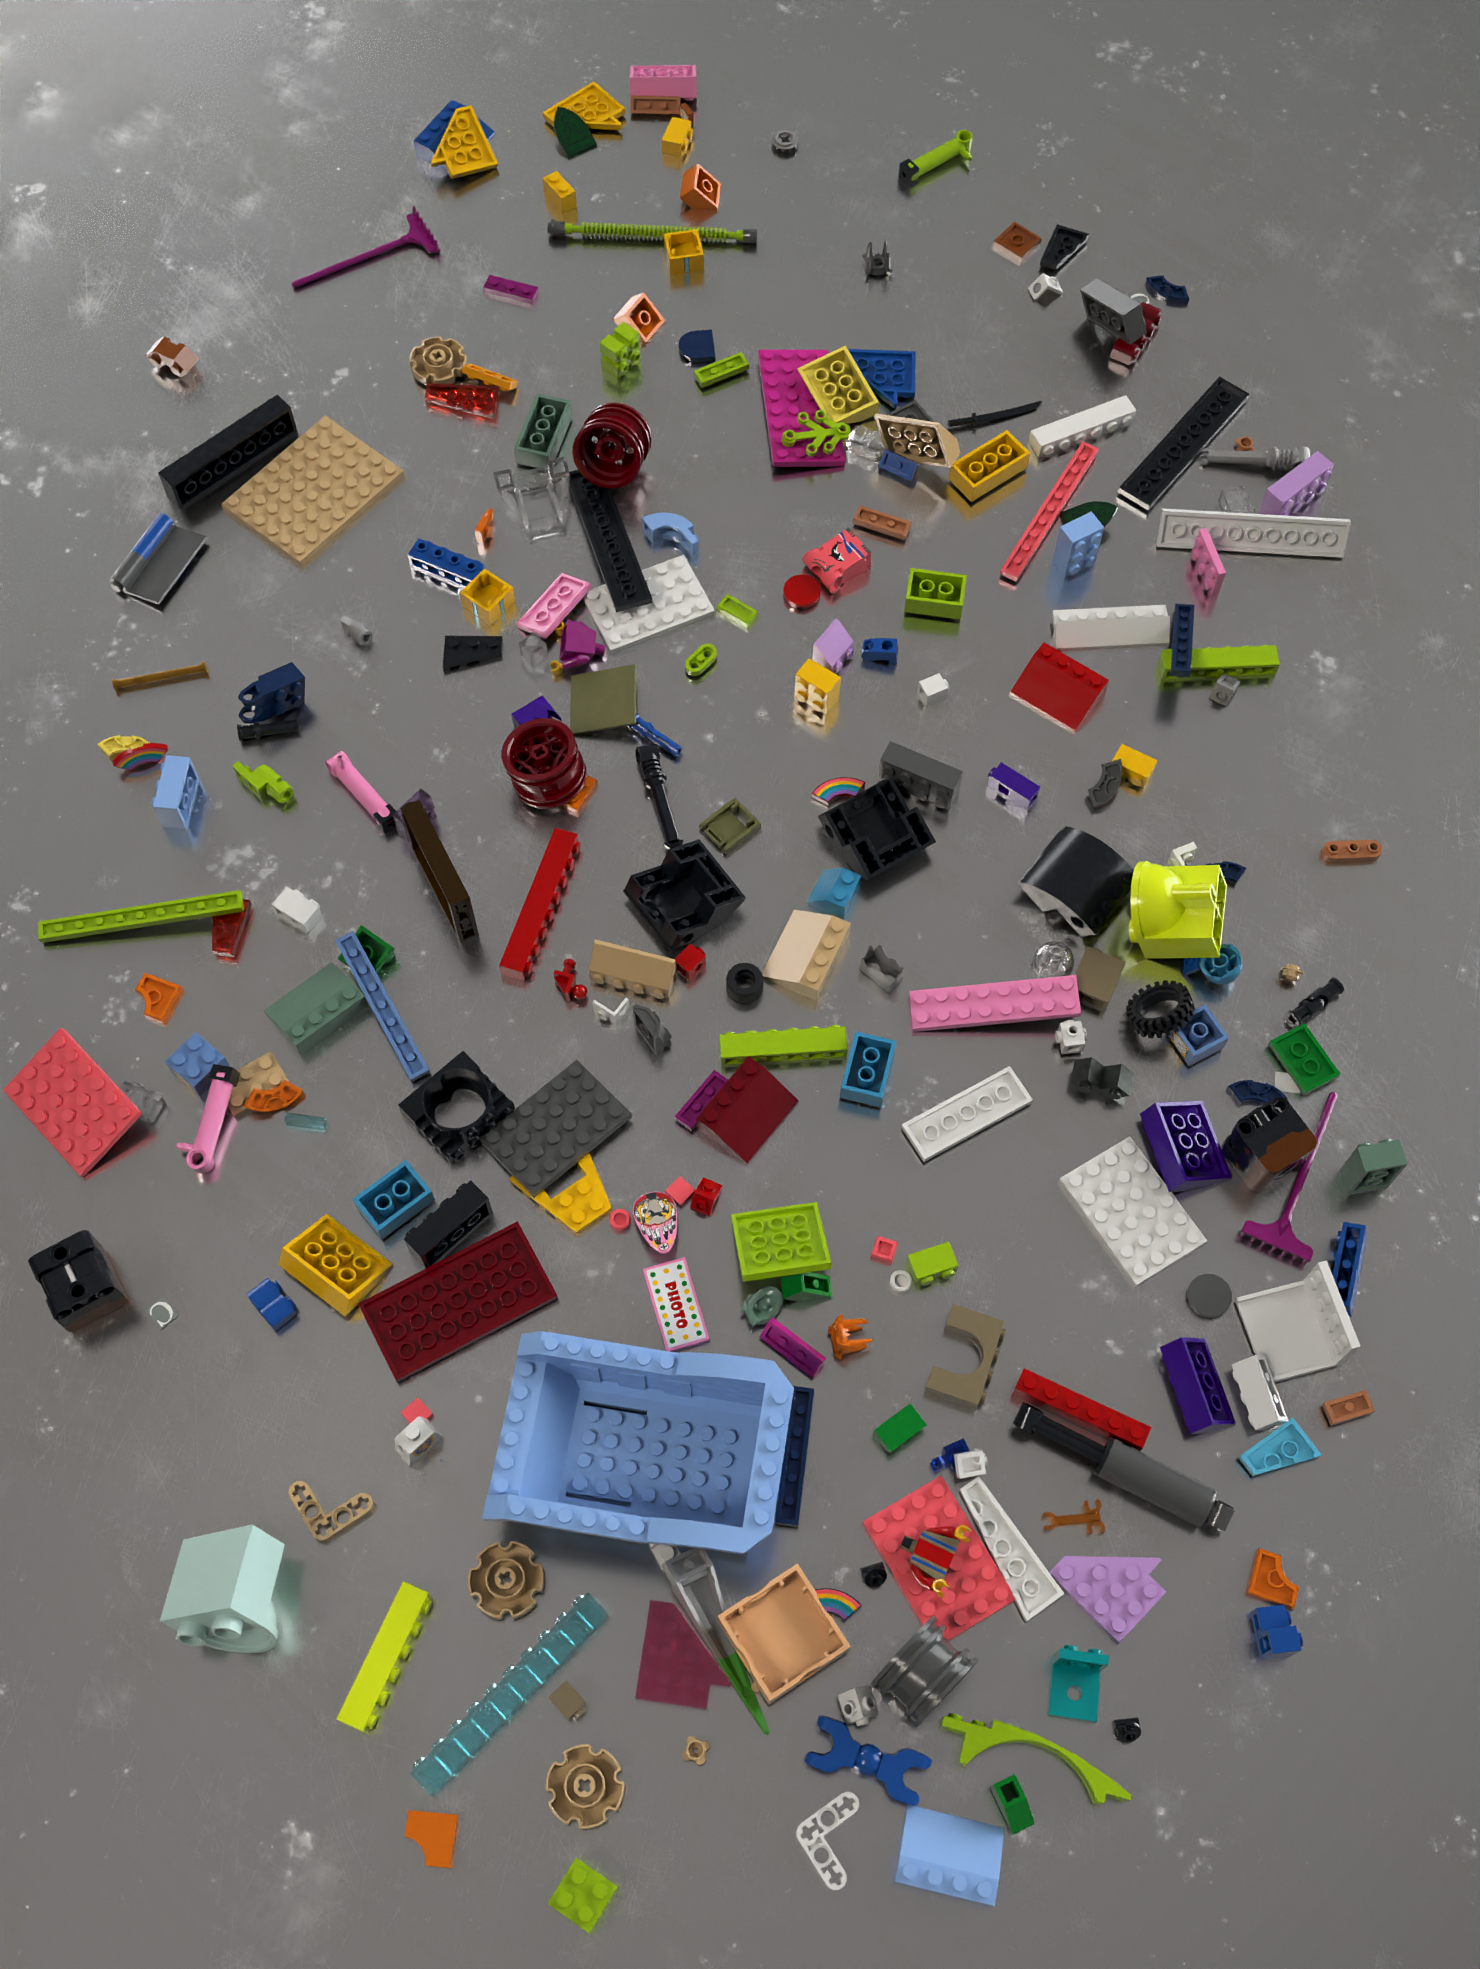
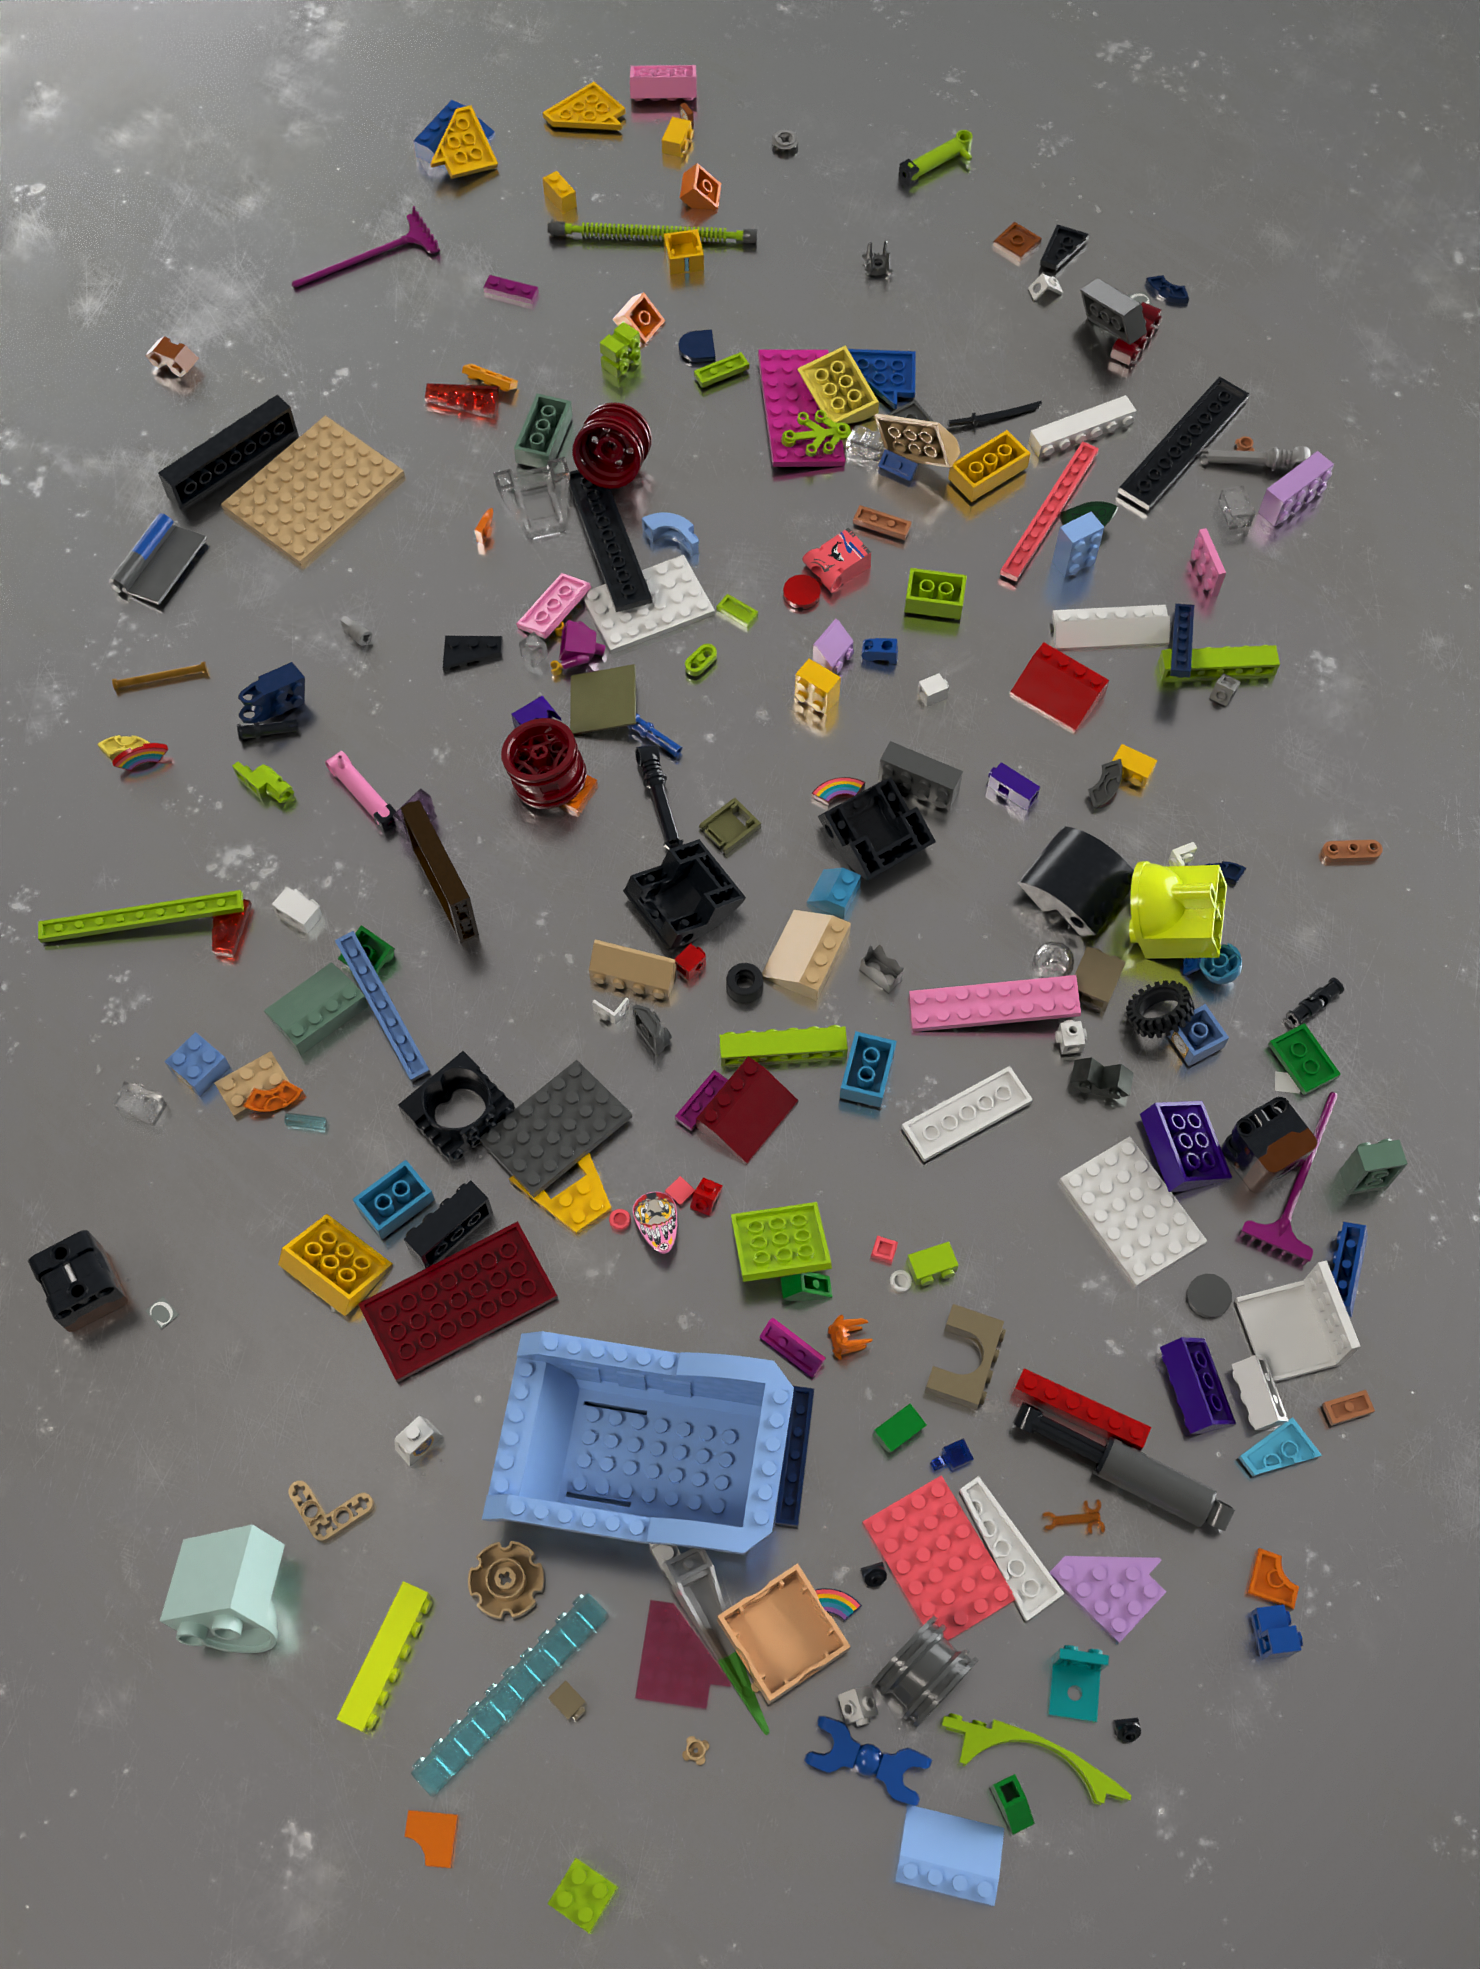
coral plate [3,1028,143,1177] -> none
orange tile [135,973,183,1024] -> none
light blue brick [152,755,199,829] -> none
bright pink piece [176,1064,240,1174] -> none
blue brick [246,1278,297,1331] -> none
coral tile [400,1397,433,1423] -> none
blue brick [407,538,485,588] -> none
tan piece [409,336,467,387] -> none
yellow container [460,568,515,625] -> none
red brick [499,828,581,981] -> none
tan piece [545,1744,625,1829] -> none
dark green shield [554,106,597,158] -> none
red piece [554,959,588,1002] -> none
nougat plate [630,95,681,115] -> none
tile [643,1257,710,1352] -> none
sand green hat [740,1286,783,1326] -> none
white beam [796,1792,859,1890] -> none
torso [900,1525,972,1598] -> none
white bracket [954,1448,988,1479] -> none
white plate [1156,508,1351,558] -> none
dark blue tile [1227,1080,1288,1109] -> none
tan plate [1281,964,1303,981] -> none

